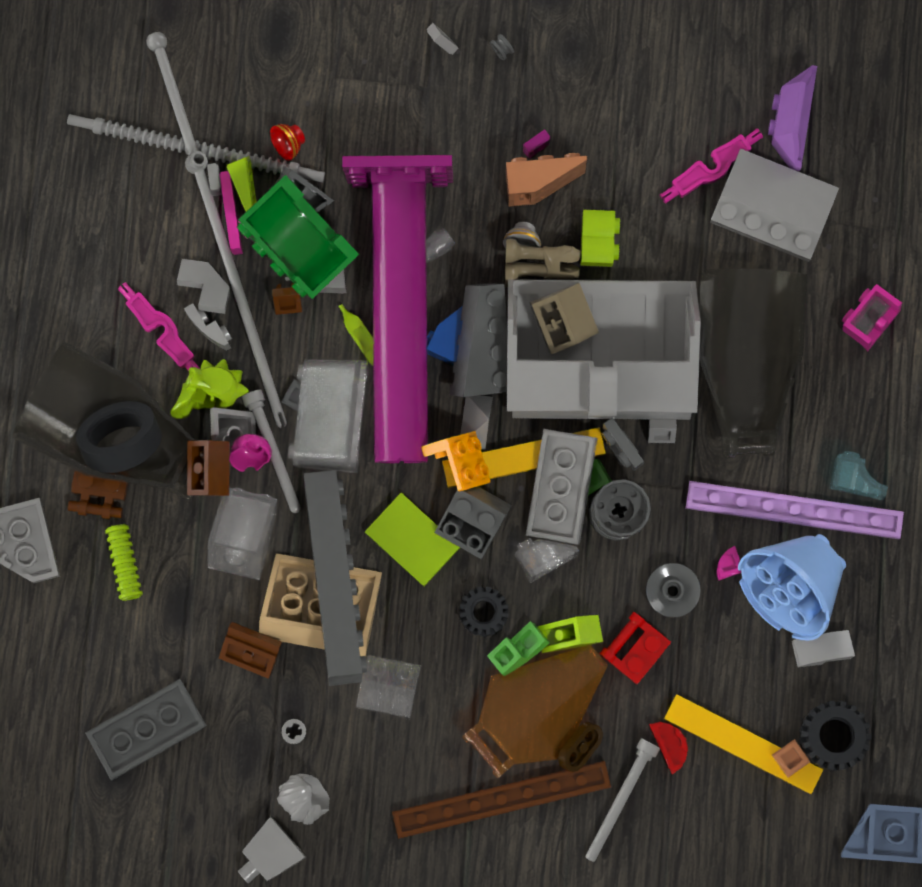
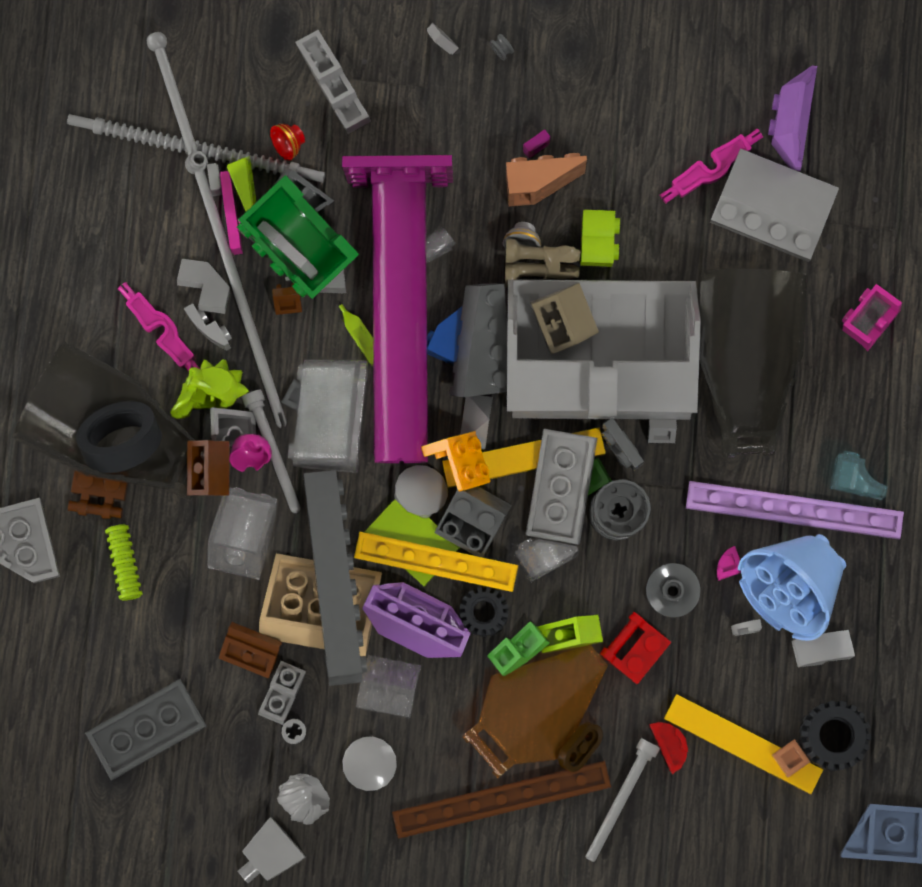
none -> light grey tile [257,221,318,280]
none -> light grey slope [258,661,306,725]
none -> light grey slope [295,30,371,134]
none -> light grey dish [342,736,397,791]
none -> yellow tile [354,532,519,592]
none -> medium lavender wedge [362,582,471,658]
none -> light grey dish [394,465,448,518]
none -> light grey tile [731,619,762,636]

